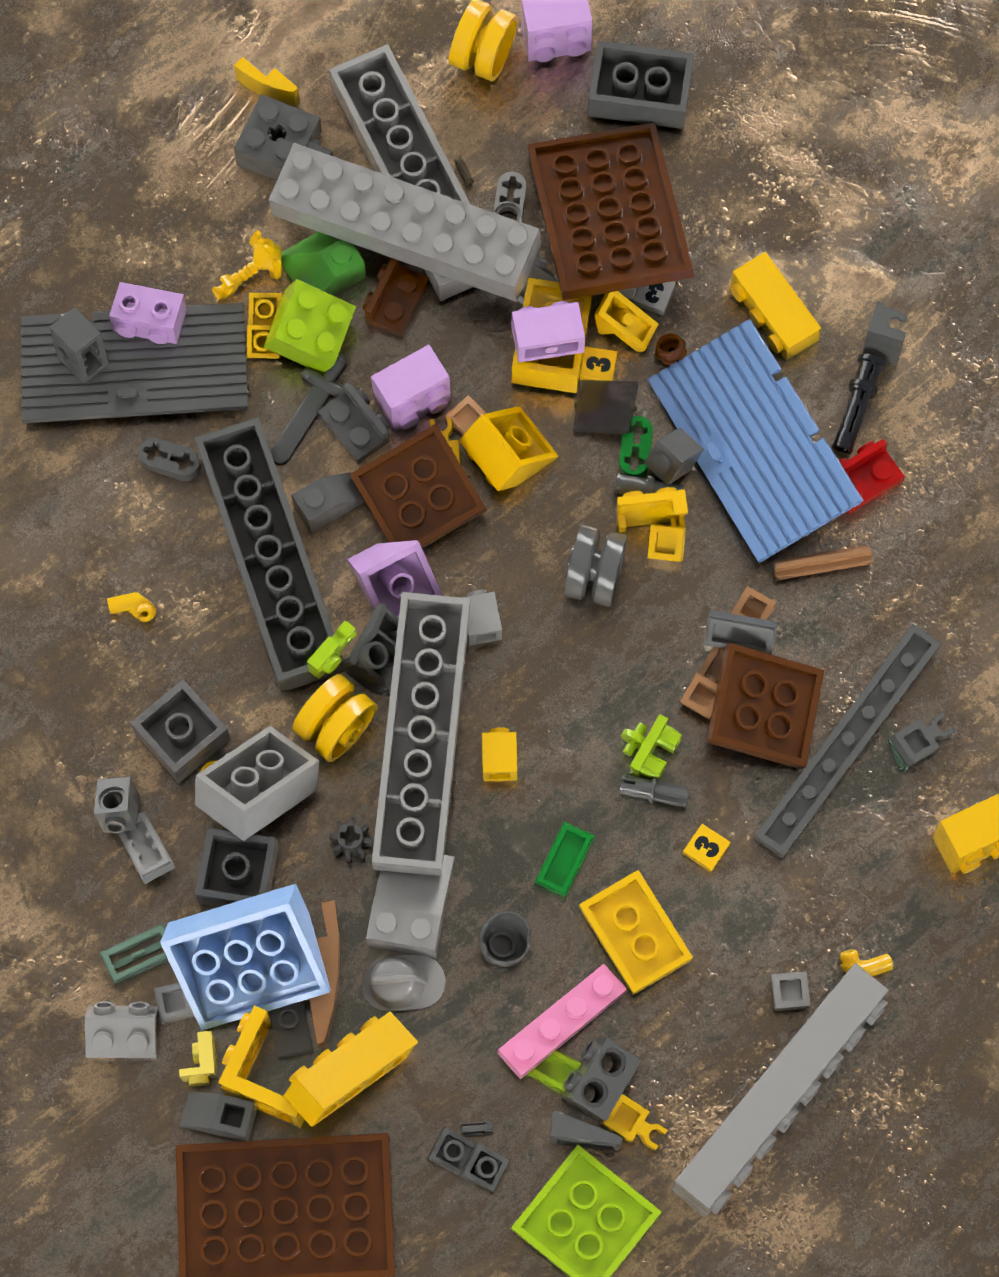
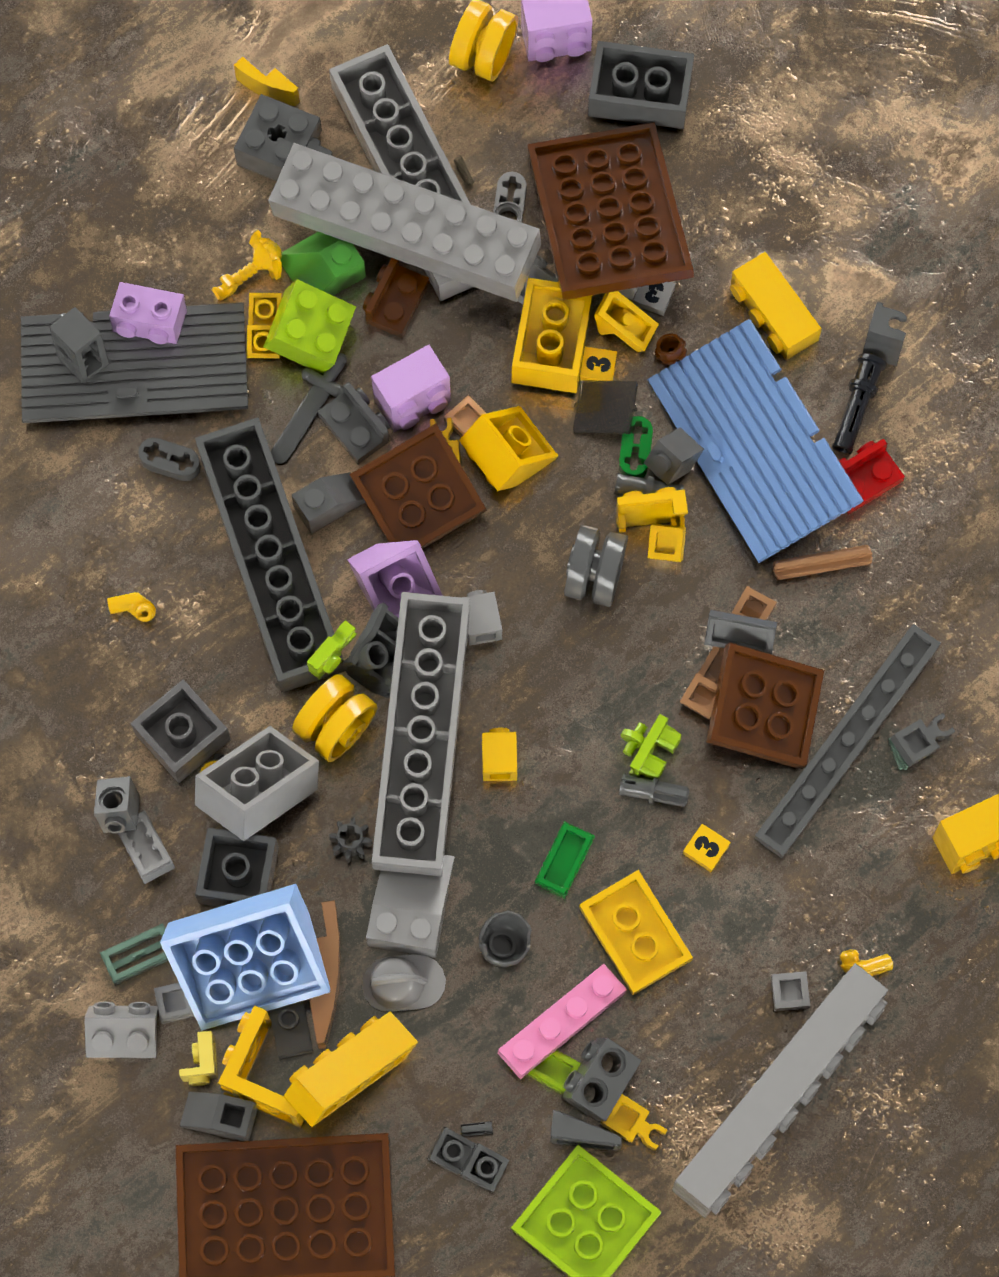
lavender brick [511,301,585,363] -> none

